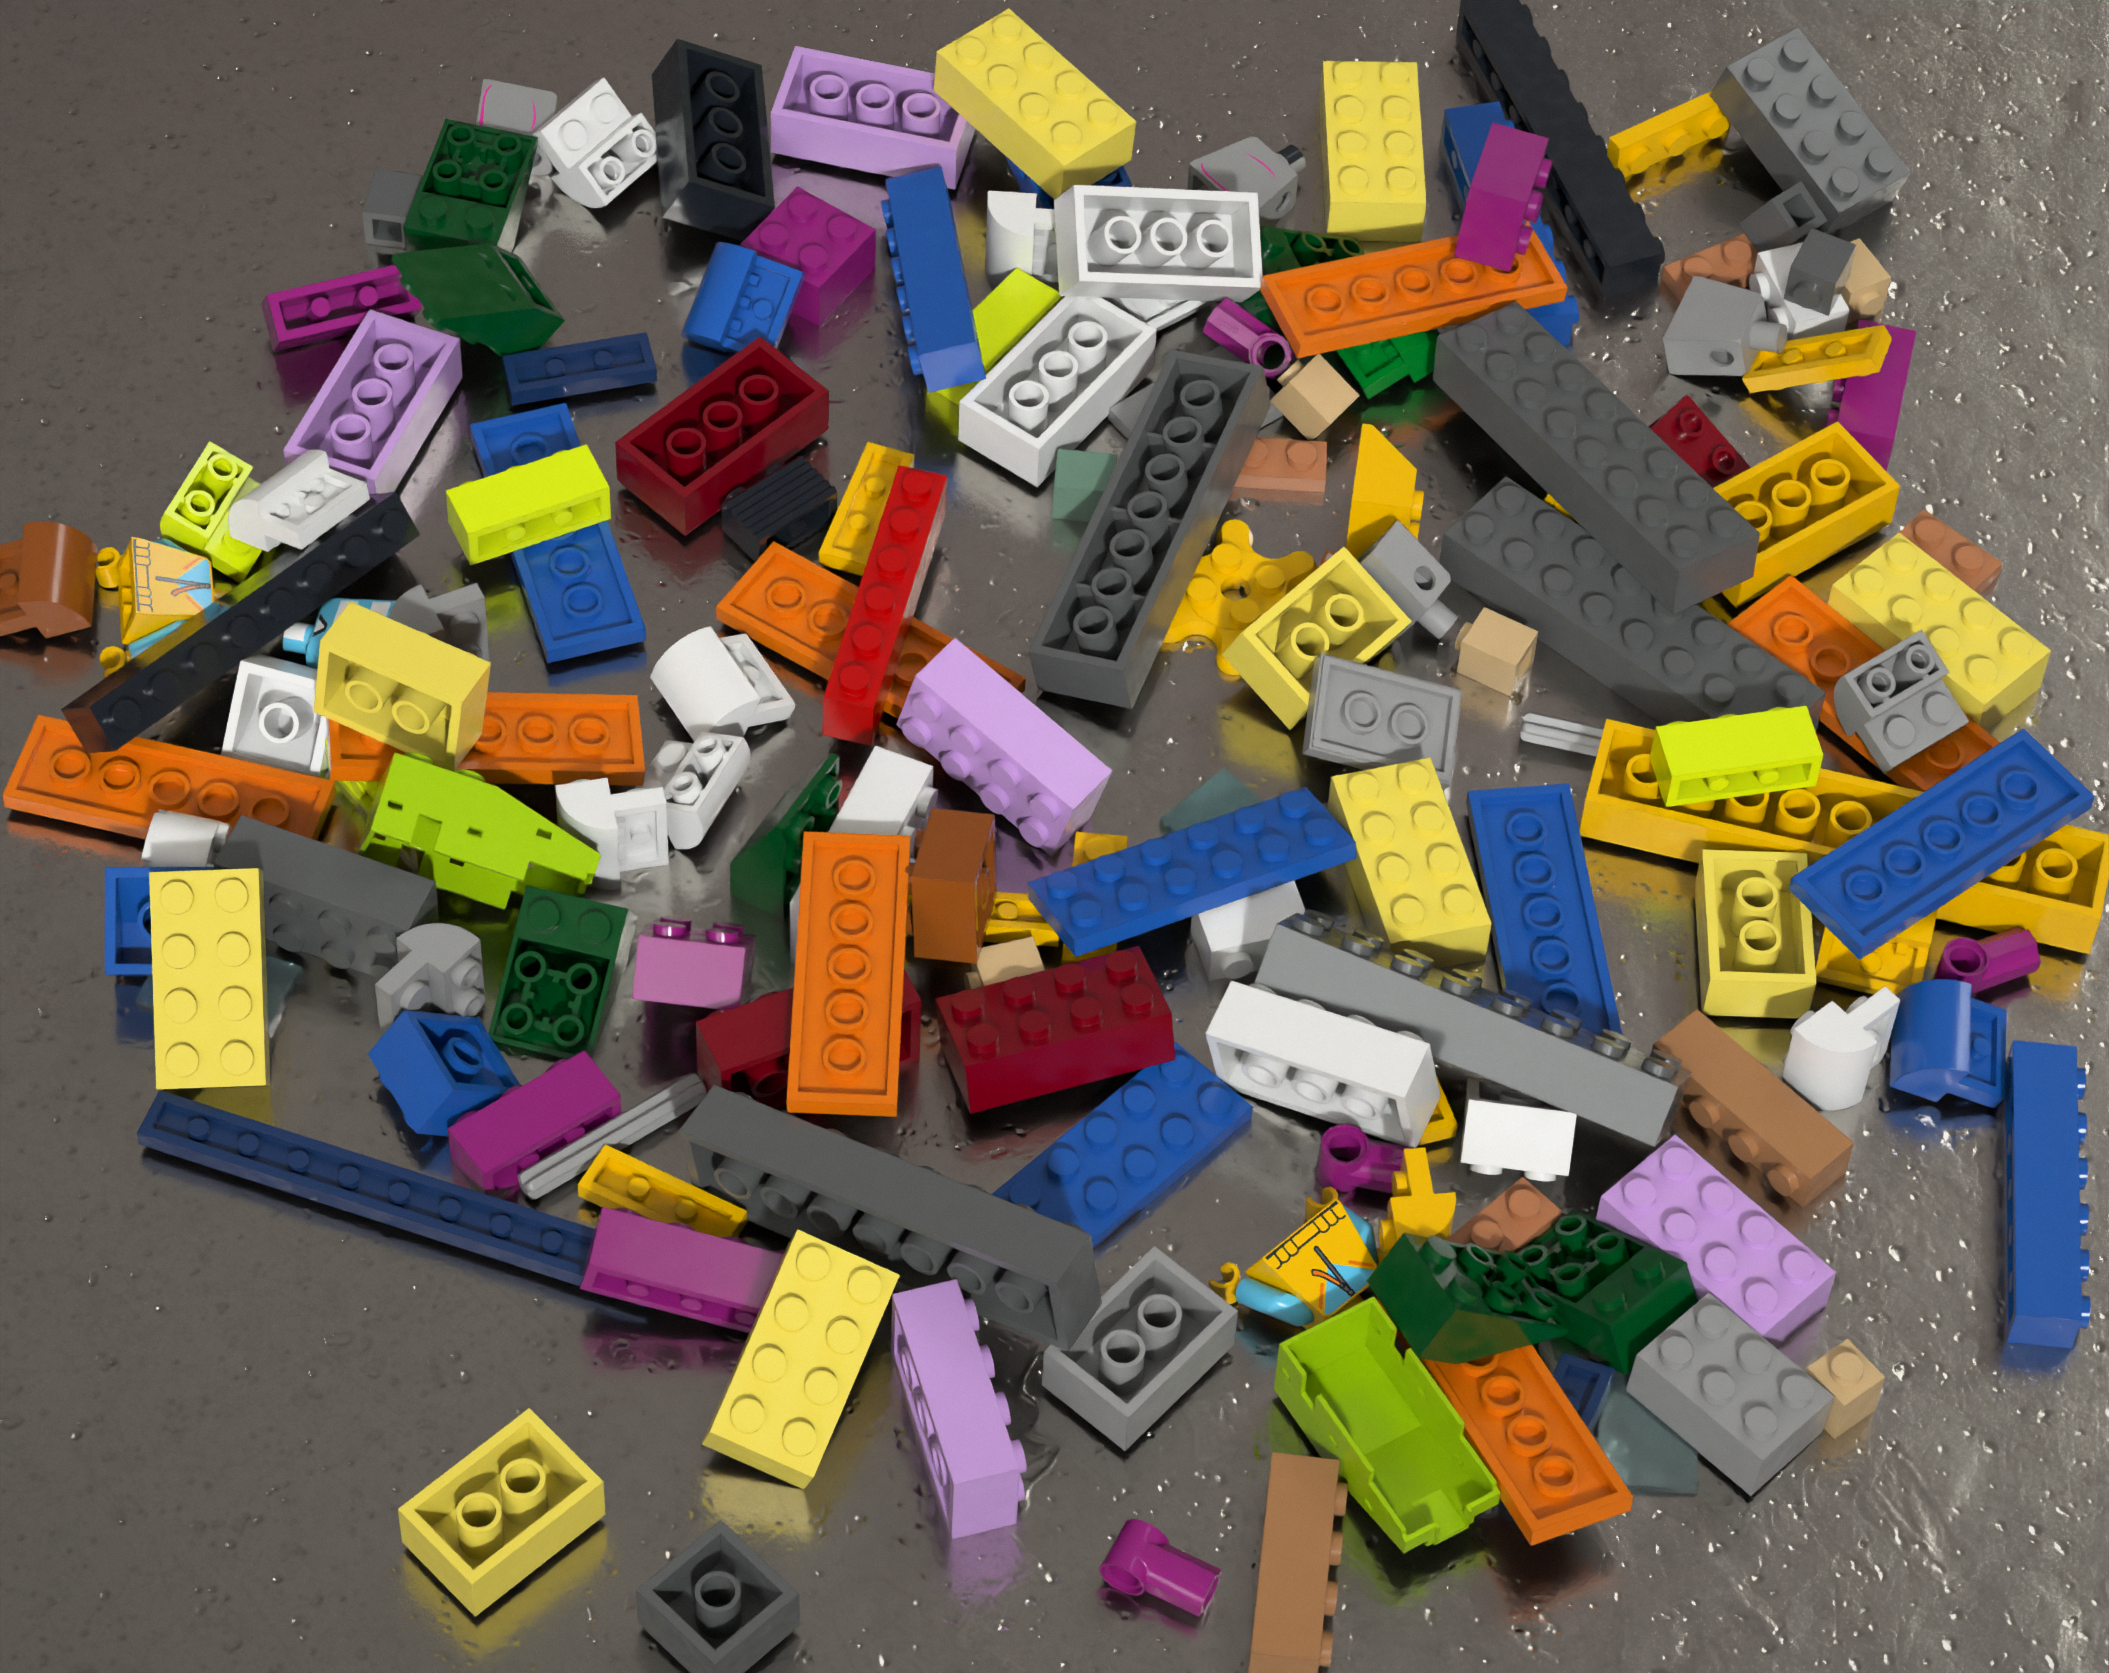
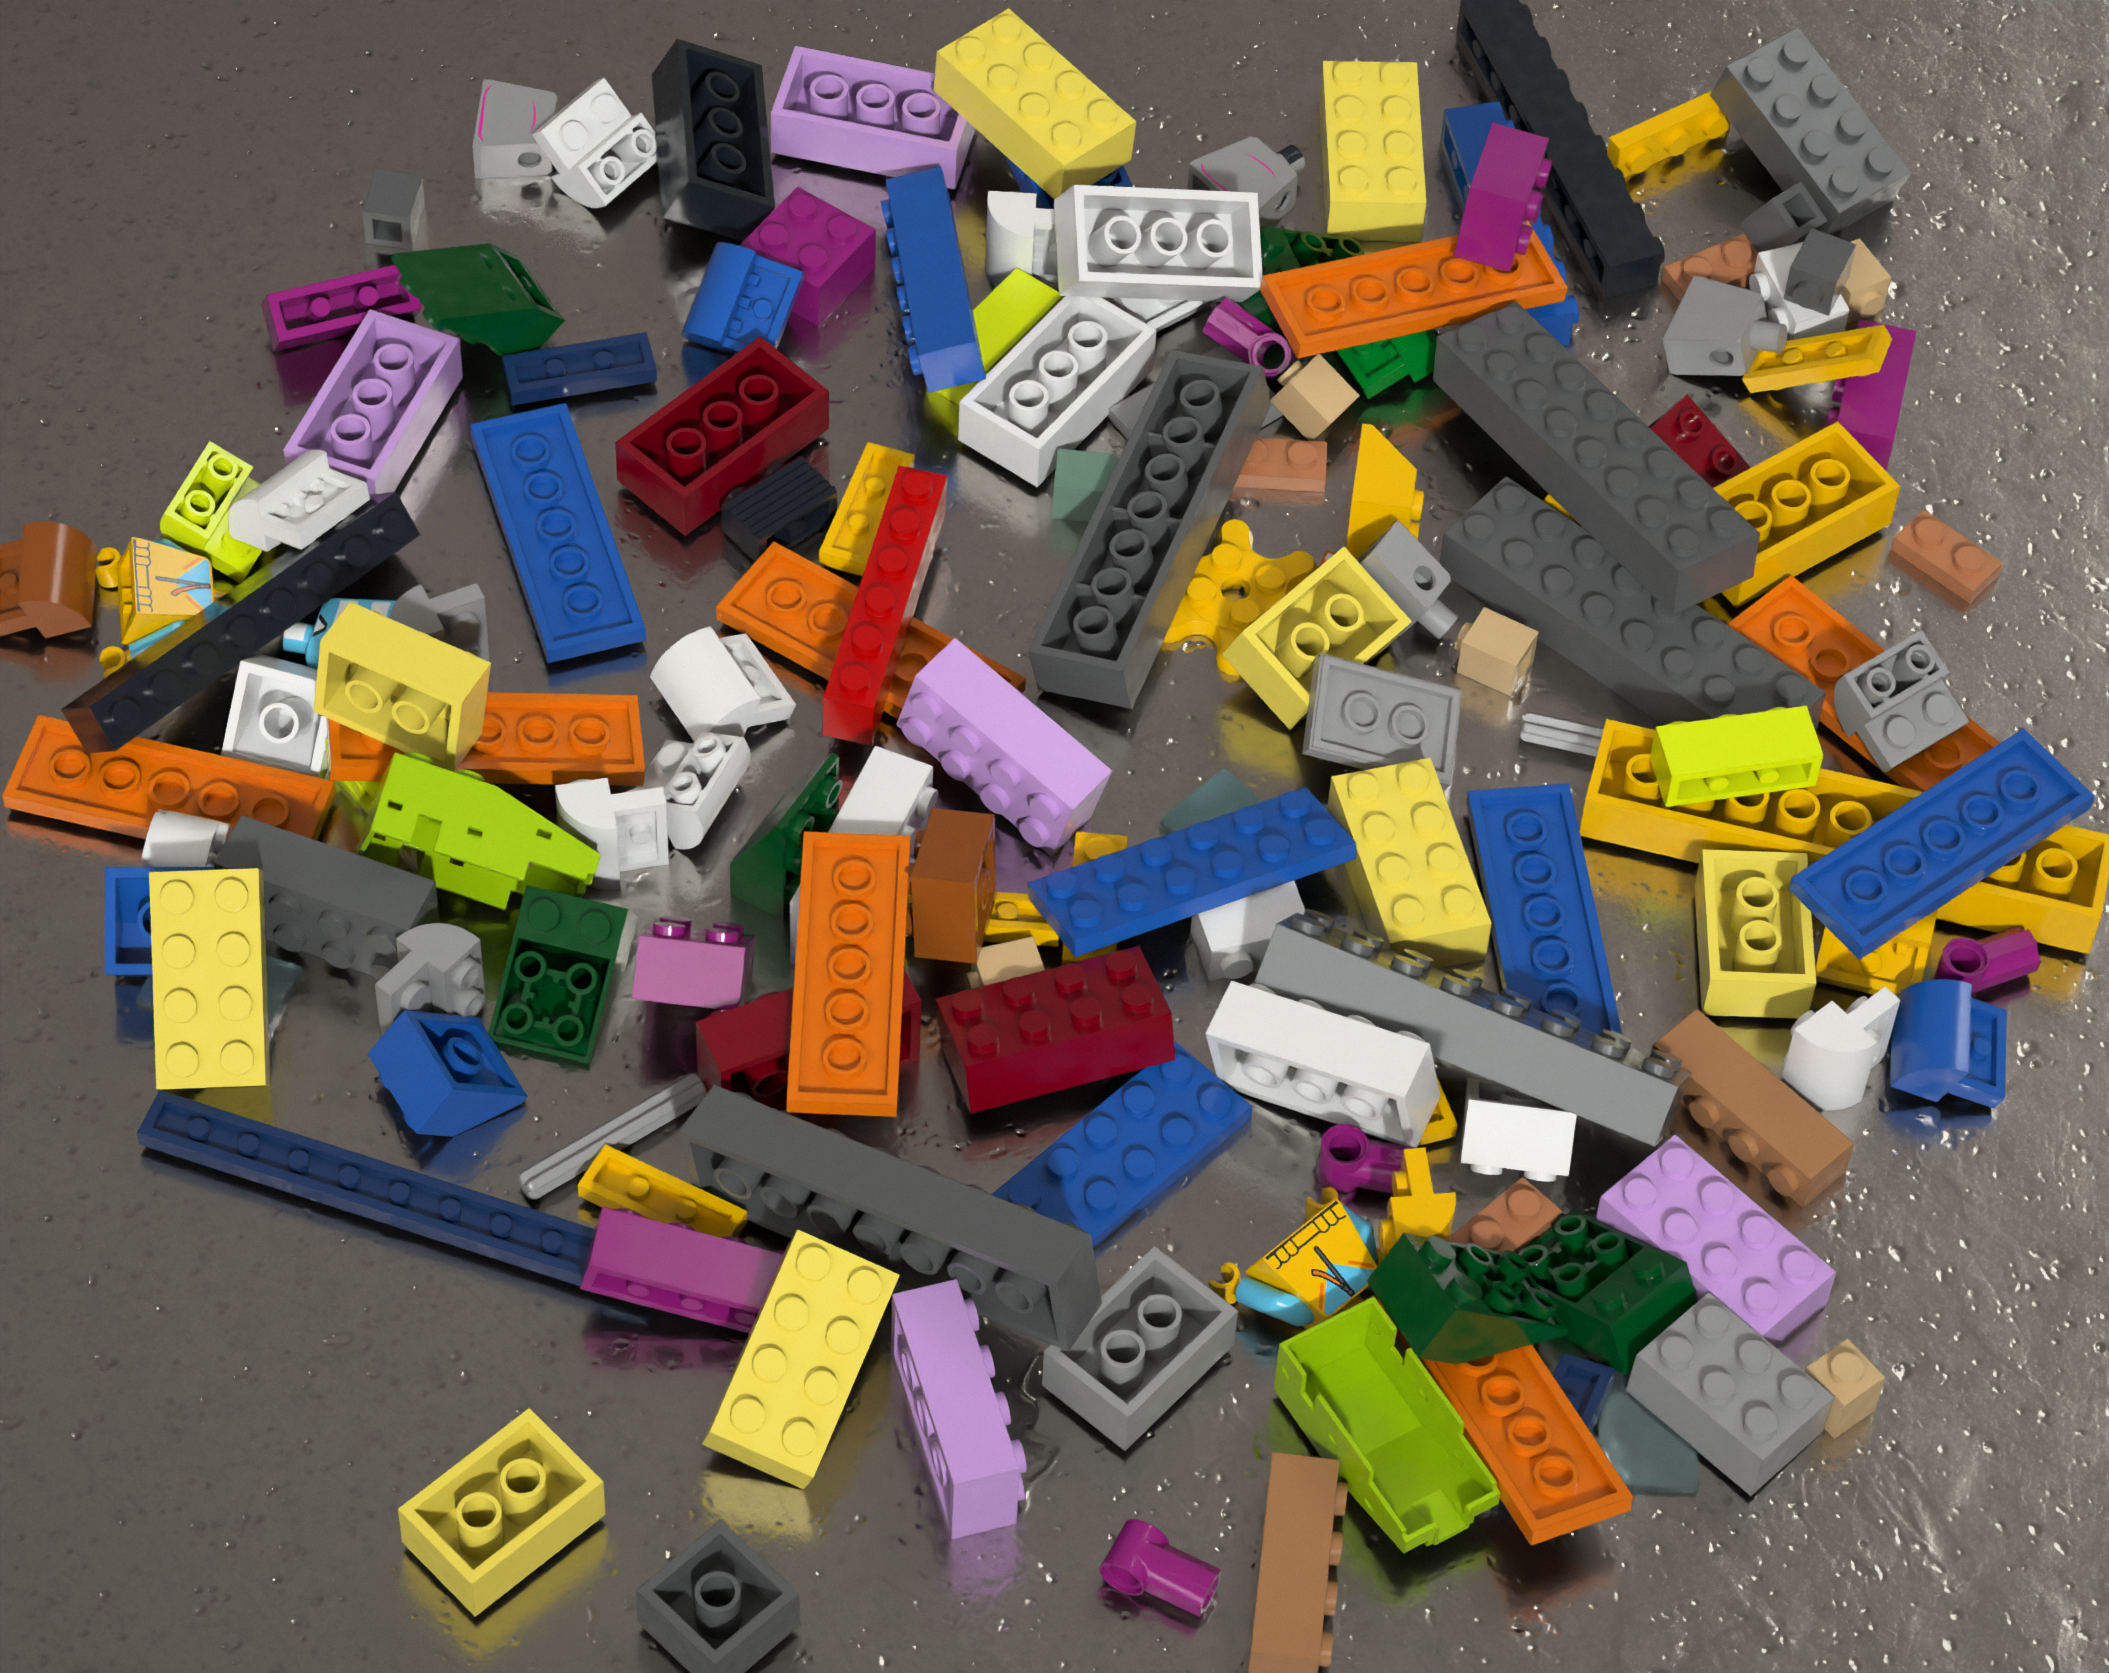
dark green slope [403,119,538,253] -> none
neon yellow brick [446,444,611,566] -> none
magenta brick [448,1050,621,1197] -> none
light yellow brick [1828,532,2051,731] -> none
blue brick [2004,1040,2091,1349] -> none

